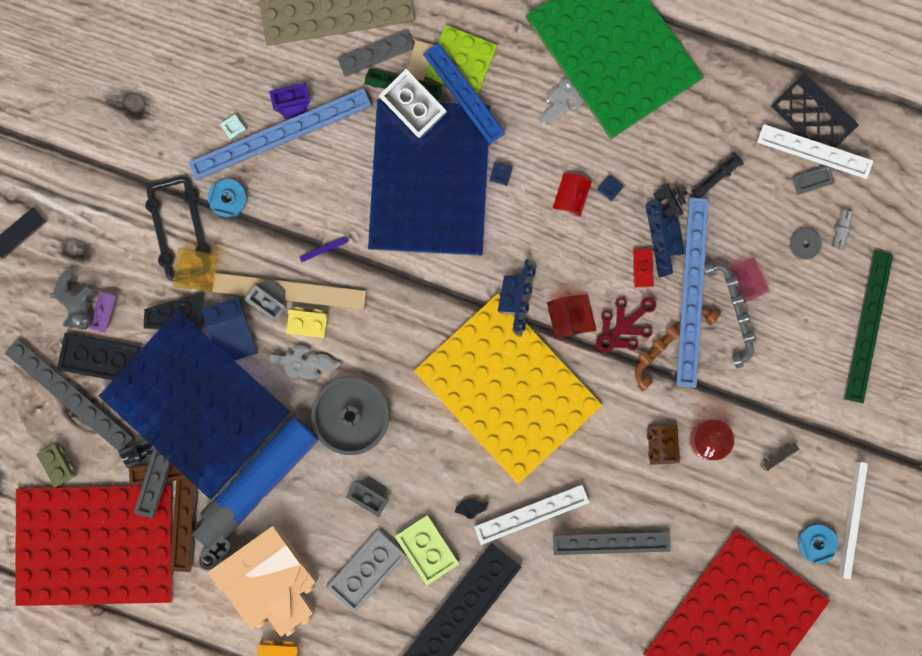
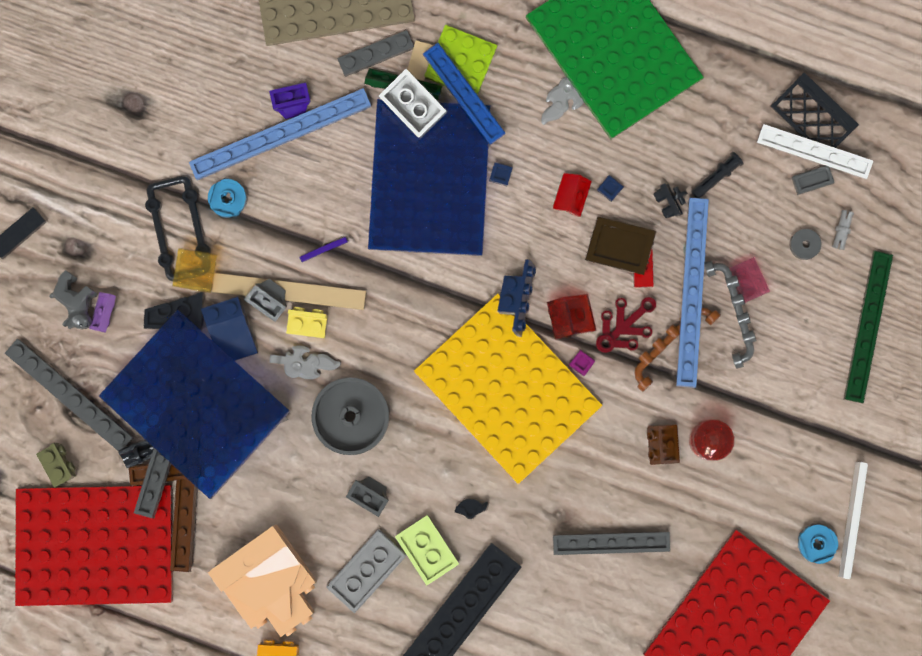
black tile [57,333,141,384] -> none
blue piece [192,416,319,570] -> none
light aqua tile [220,114,247,141] -> none
white plate [474,485,589,545] -> none
dark blue bracket [646,200,685,278] -> none
clear smoke plate [760,442,800,471] -> none
none -> magenta tile [569,350,595,376]
none -> dark brown piece [585,217,657,275]

